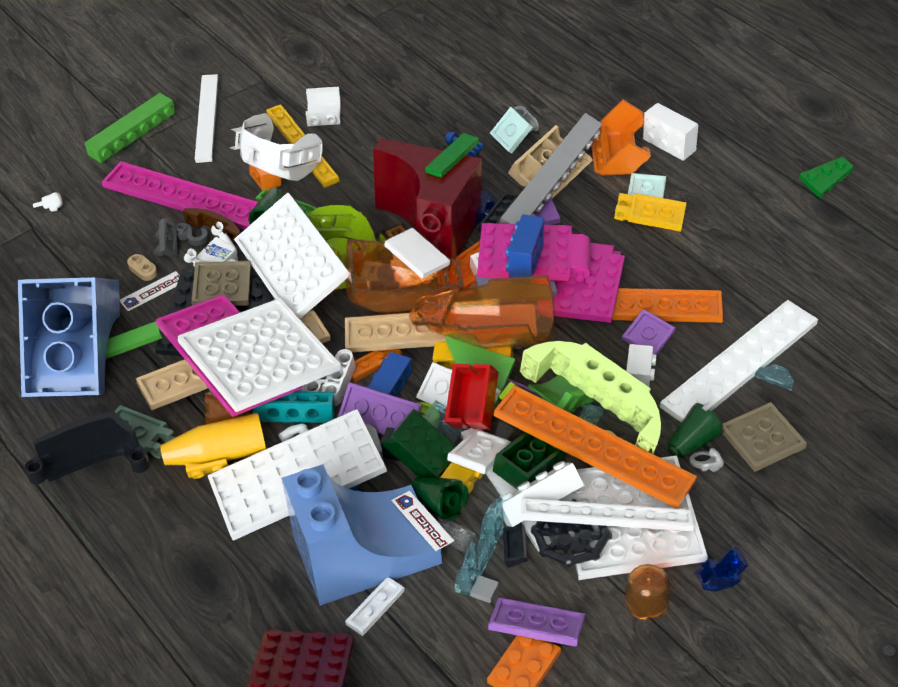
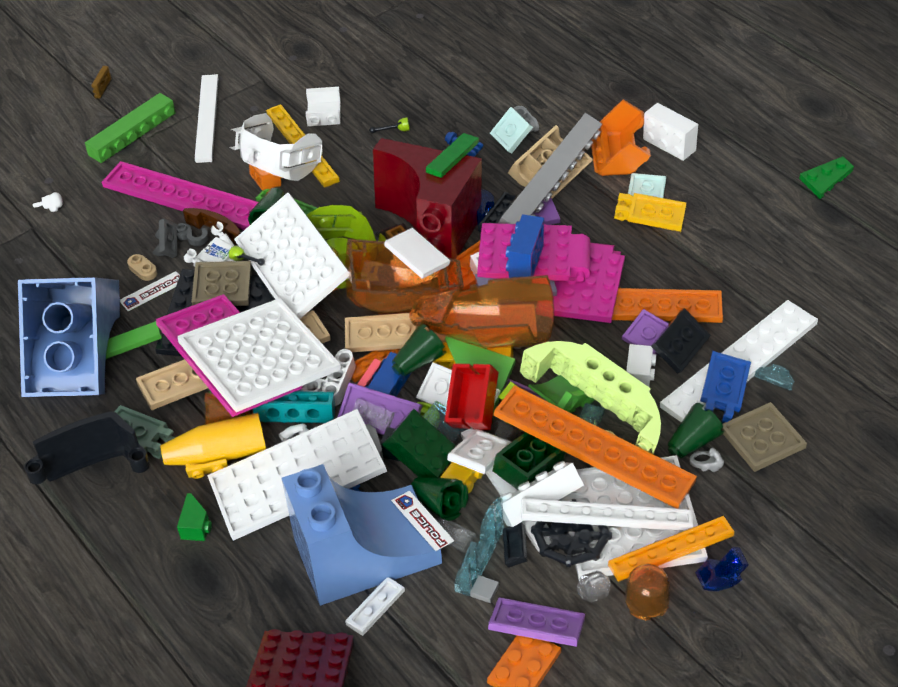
none -> pearl gold tile [91,66,112,99]
none -> green slope [177,493,212,541]
none -> hinge [229,246,265,266]
none -> clear plate [353,398,395,431]
none -> coral tile [357,358,381,387]
none -> hinge [369,117,410,133]
none -> dark green cone [392,323,446,376]
none -> clear head [577,570,611,603]
none -> light orange tile [608,516,734,582]
none -> black plate [651,308,711,374]
none -> blue tile [700,351,751,423]

